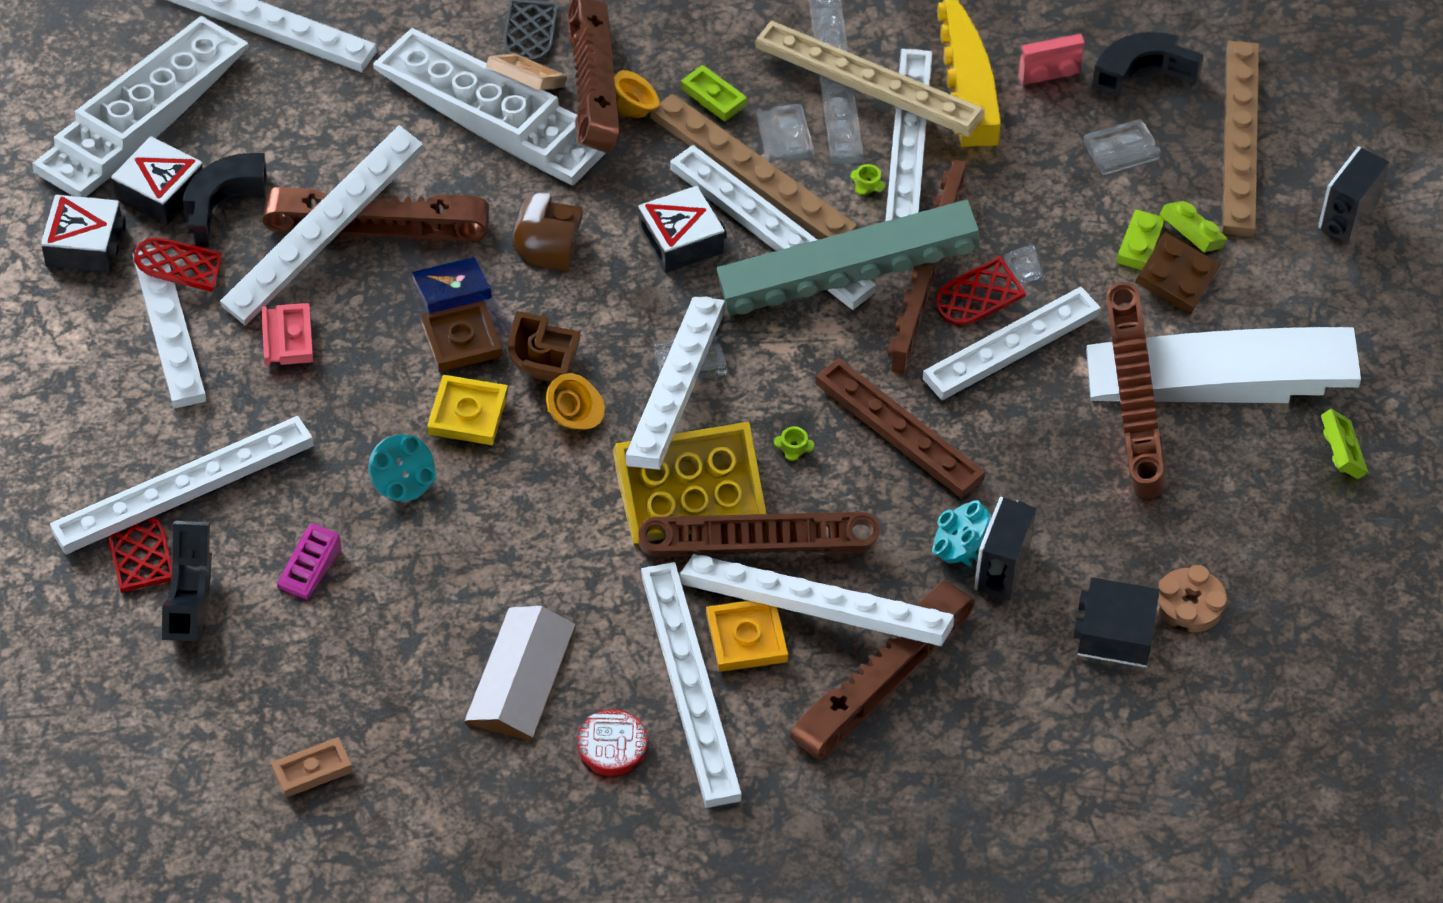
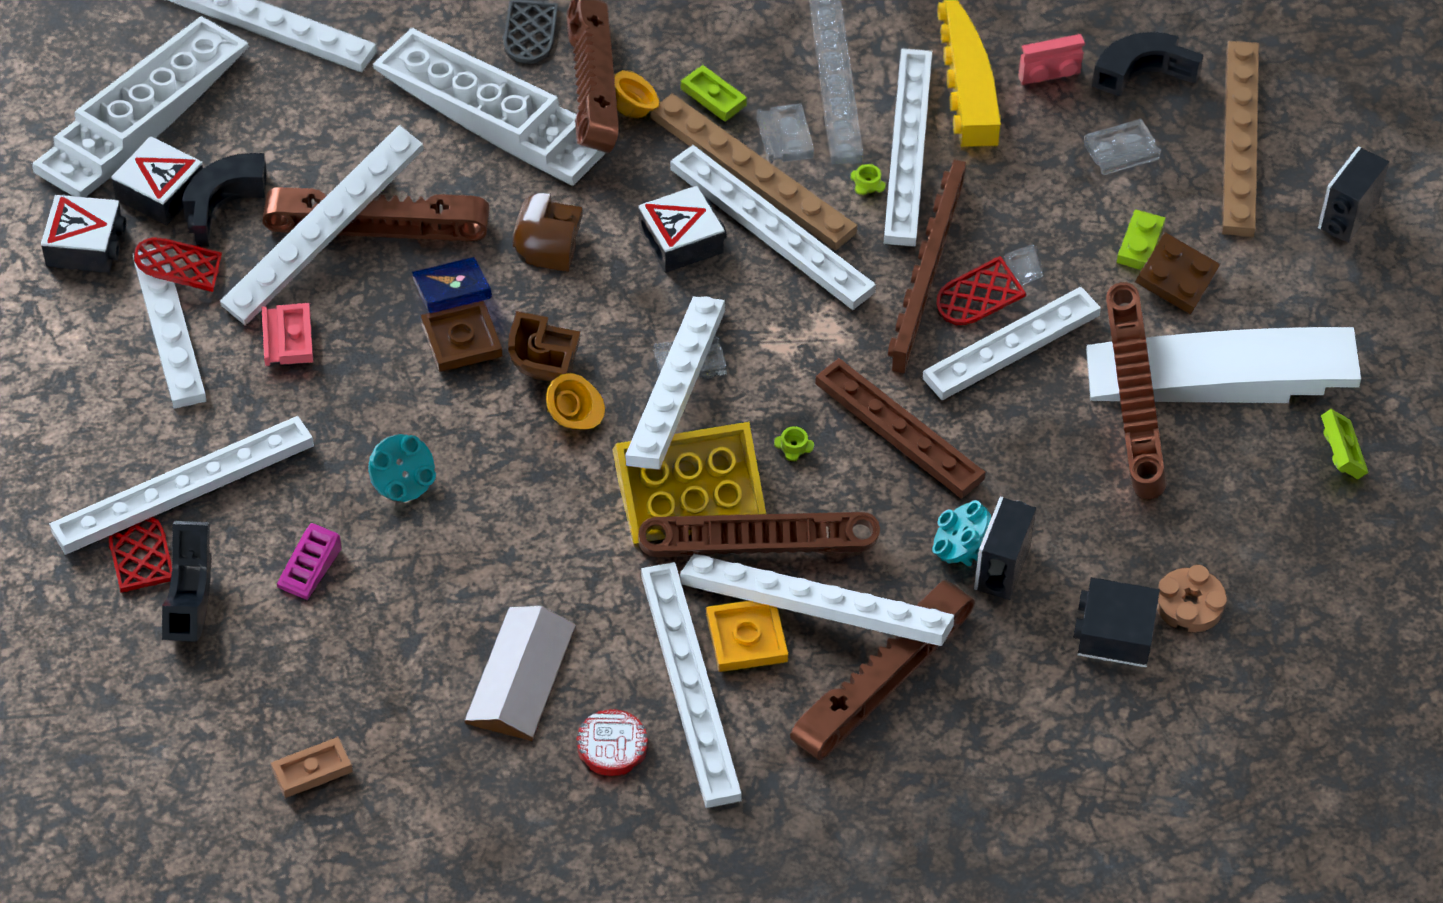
yellow plate [427,375,508,445] -> none
light nougat tile [485,54,568,90] -> none
sand green brick [716,199,980,316] -> none
tan tile [755,21,985,137] -> none
lime plate [1159,201,1228,252] -> none

